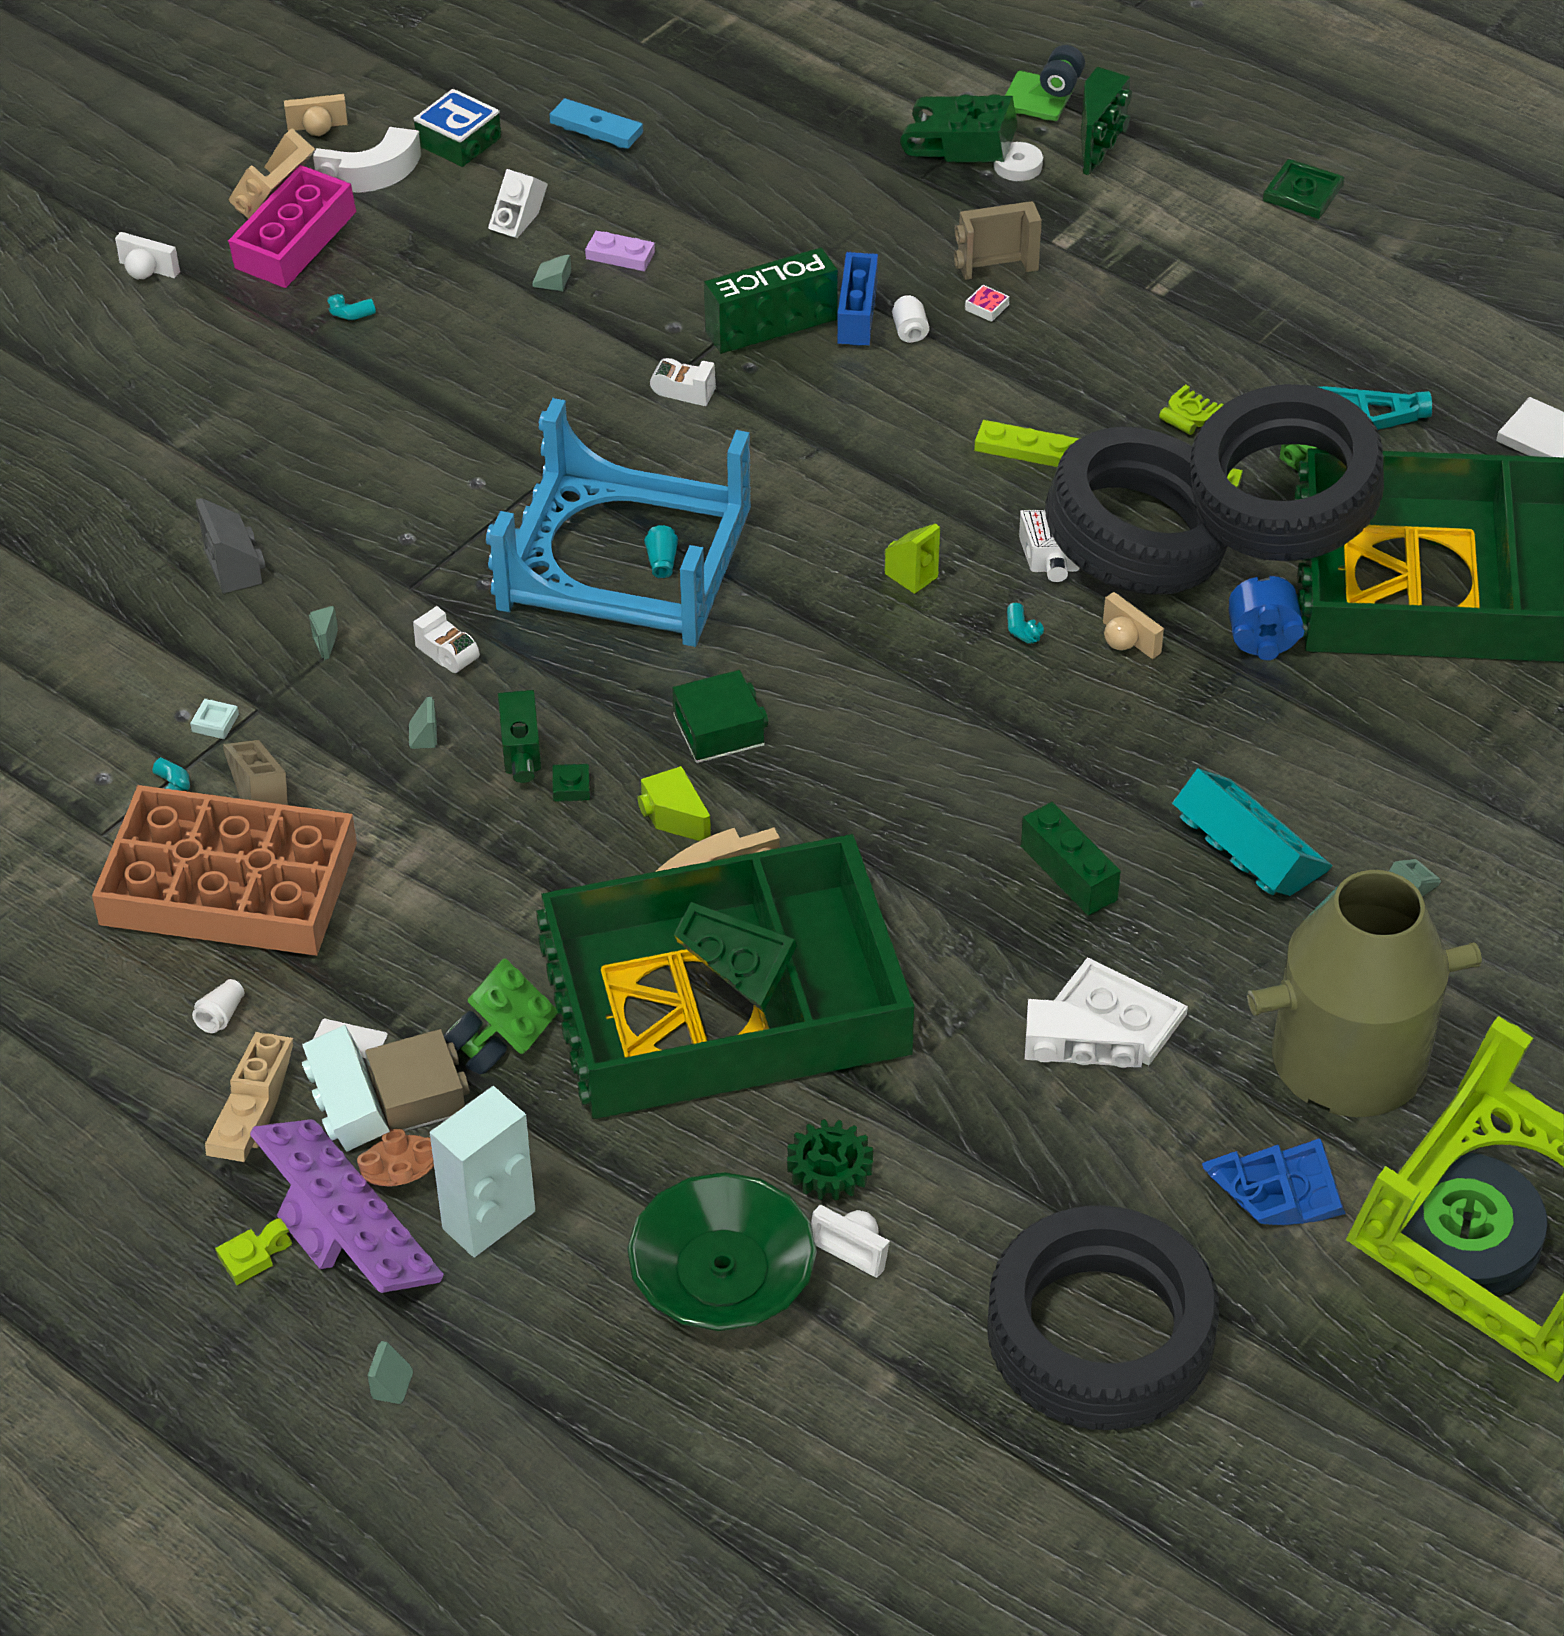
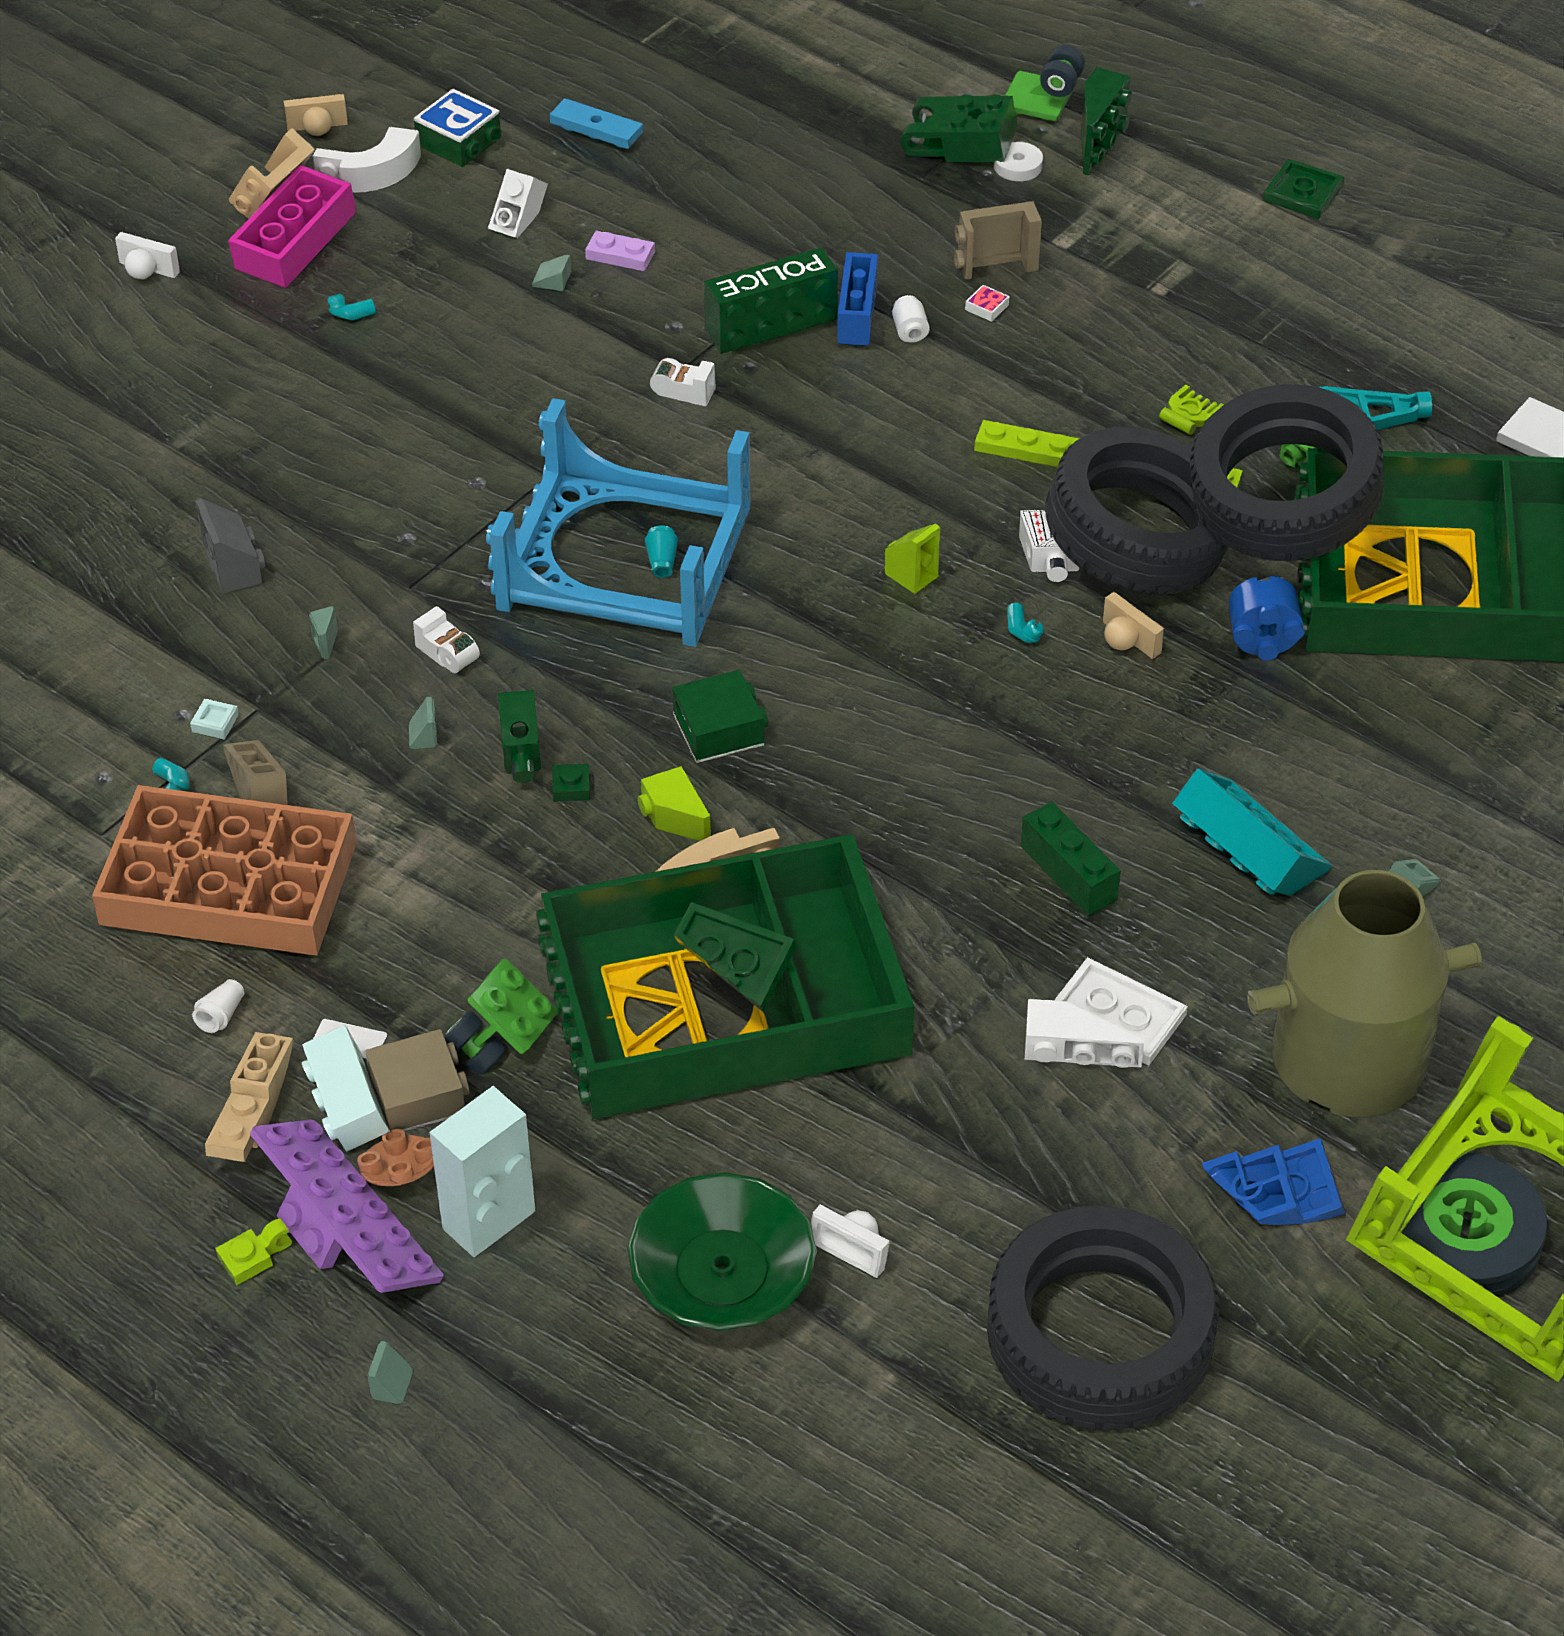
dark green gear [787,1119,873,1201] -> none

